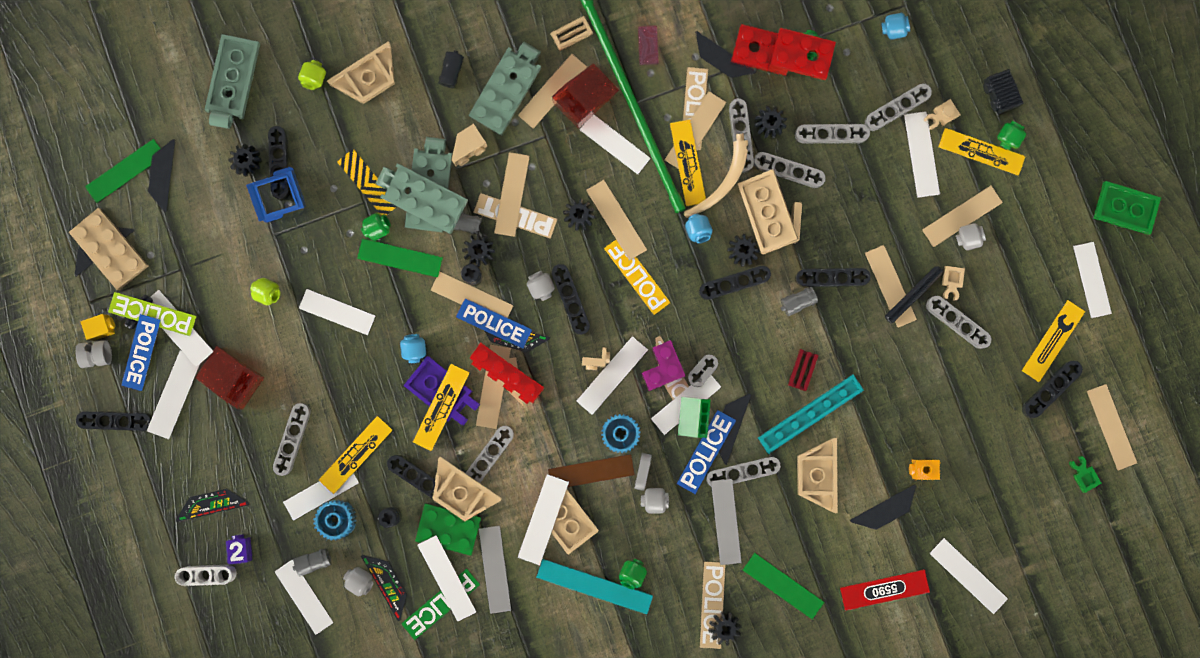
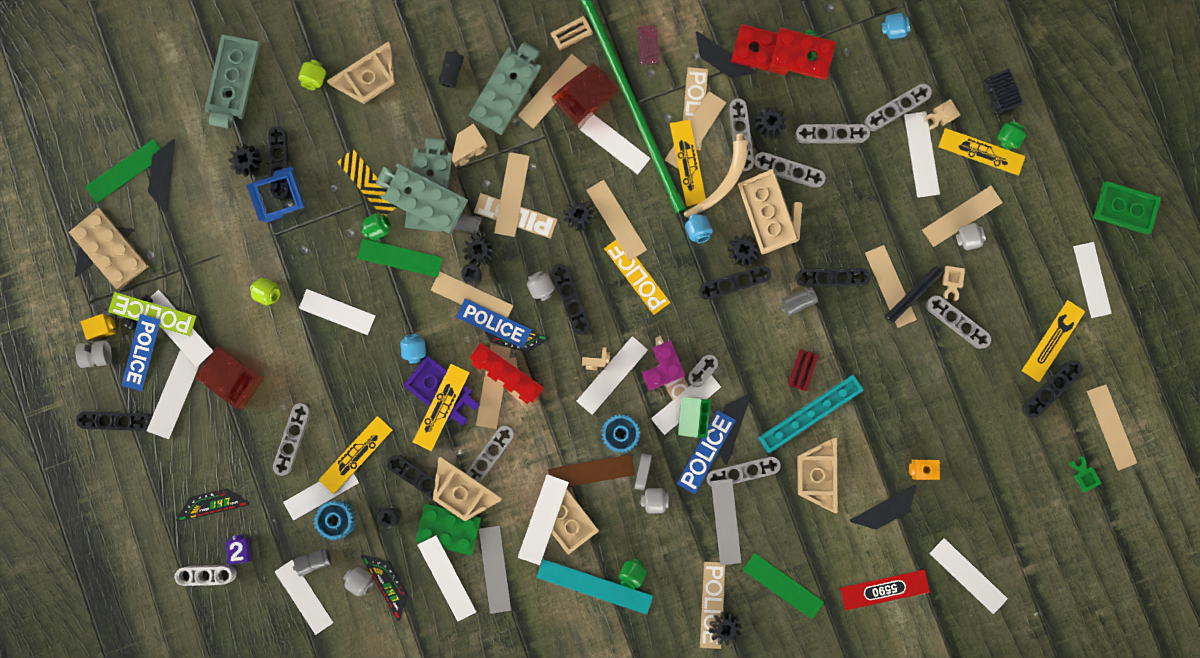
green sticker [401,569,480,640] -> none

